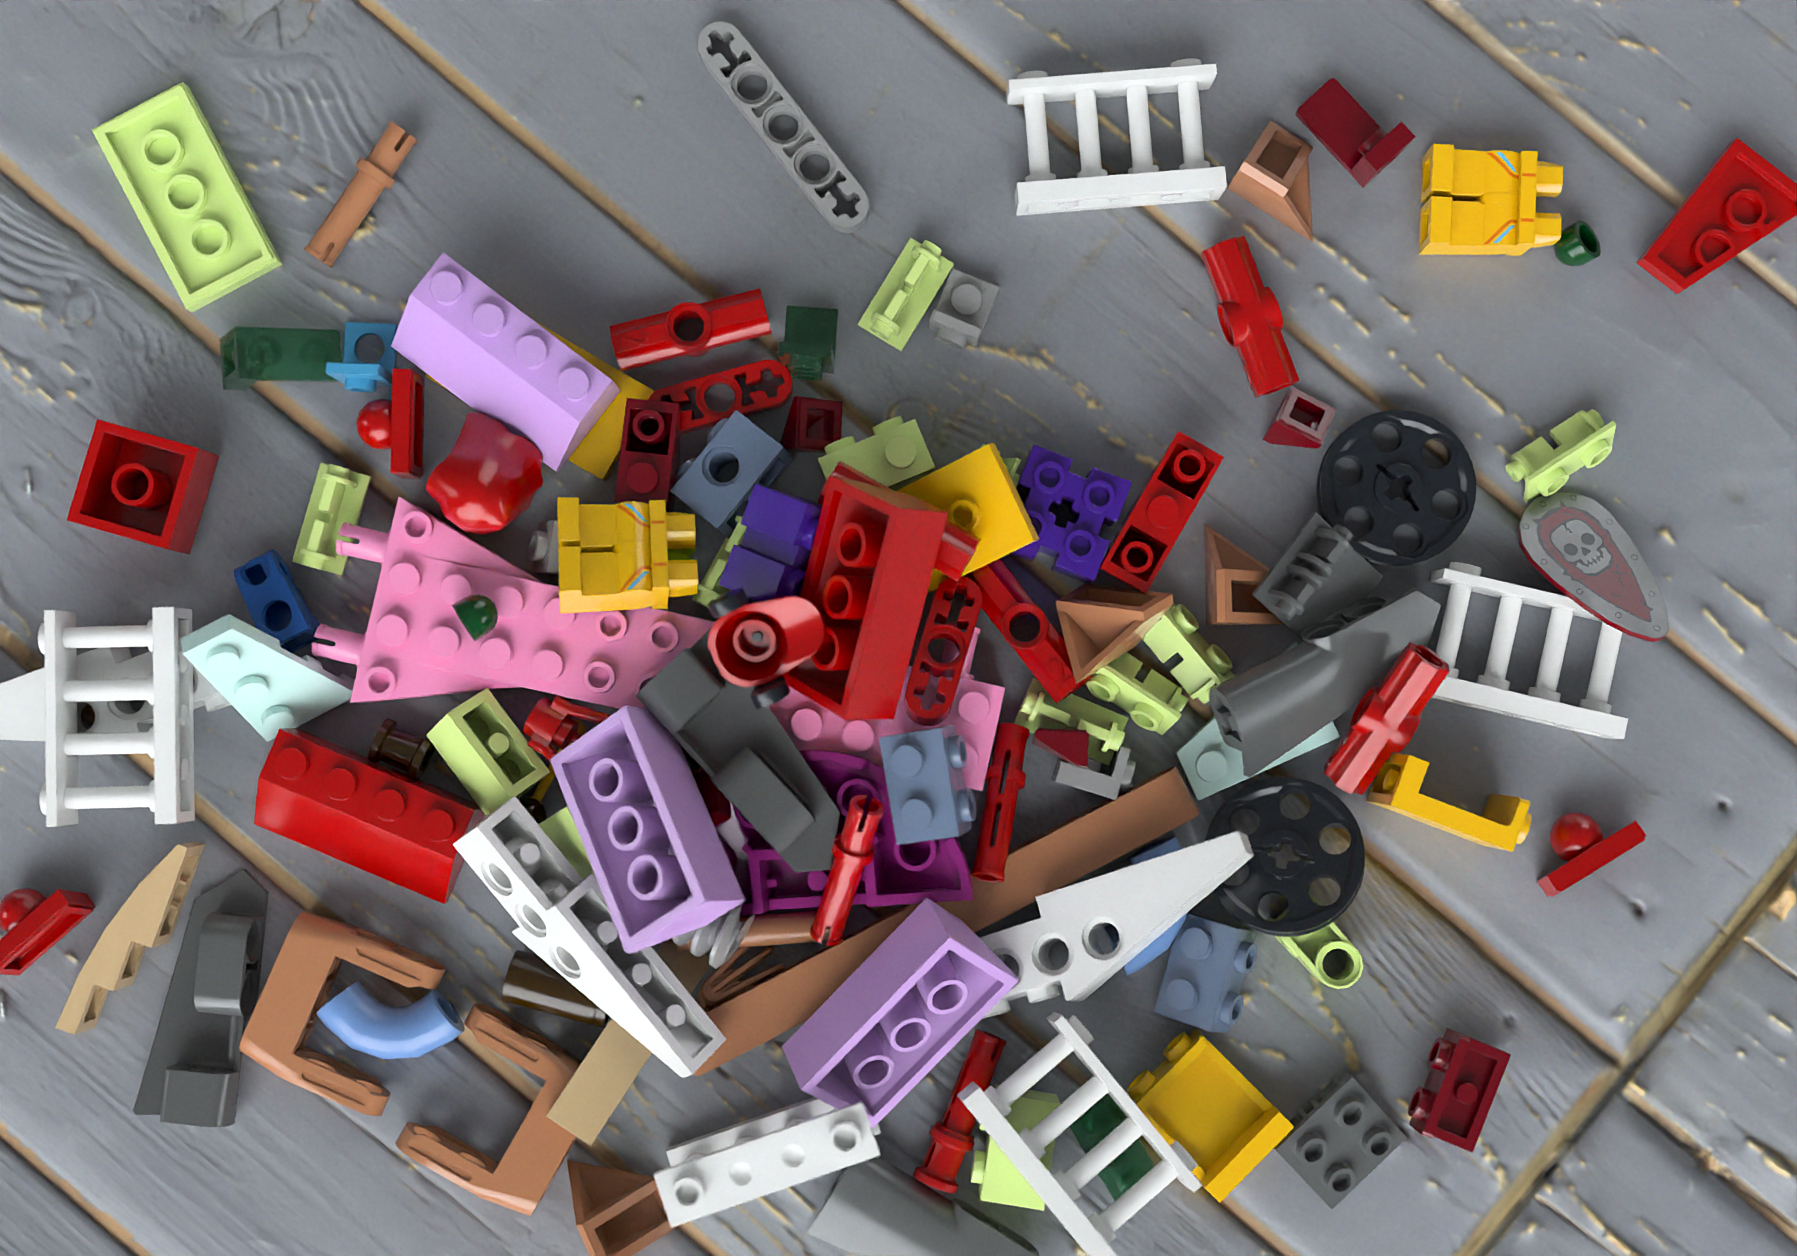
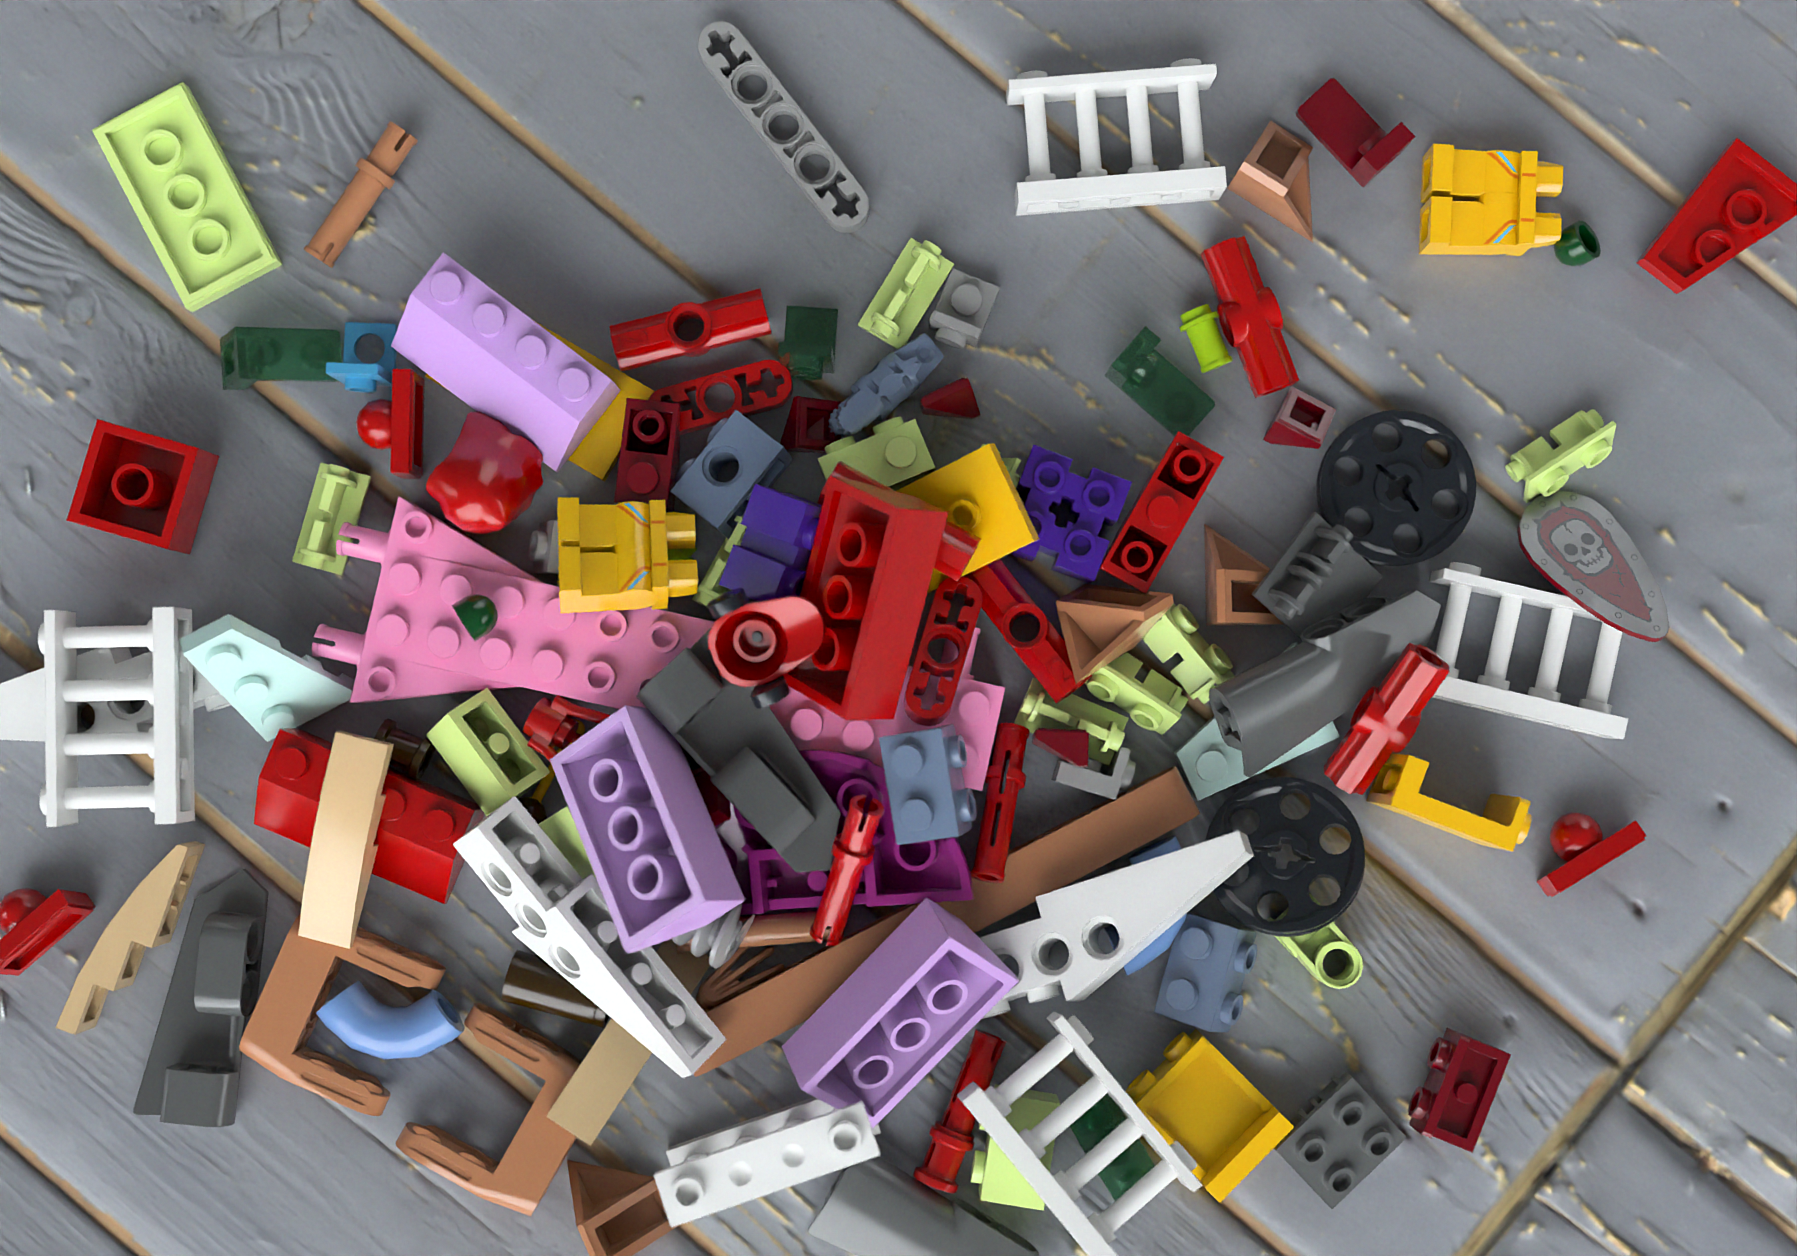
blue leg [234,549,320,653] -> none
none -> tan slope [298,731,394,949]
none -> sand blue hinge [828,333,944,437]
none -> dark red slope [920,377,980,419]
none -> clear green bracket [1105,326,1215,436]
none -> lime pin [1179,304,1233,374]

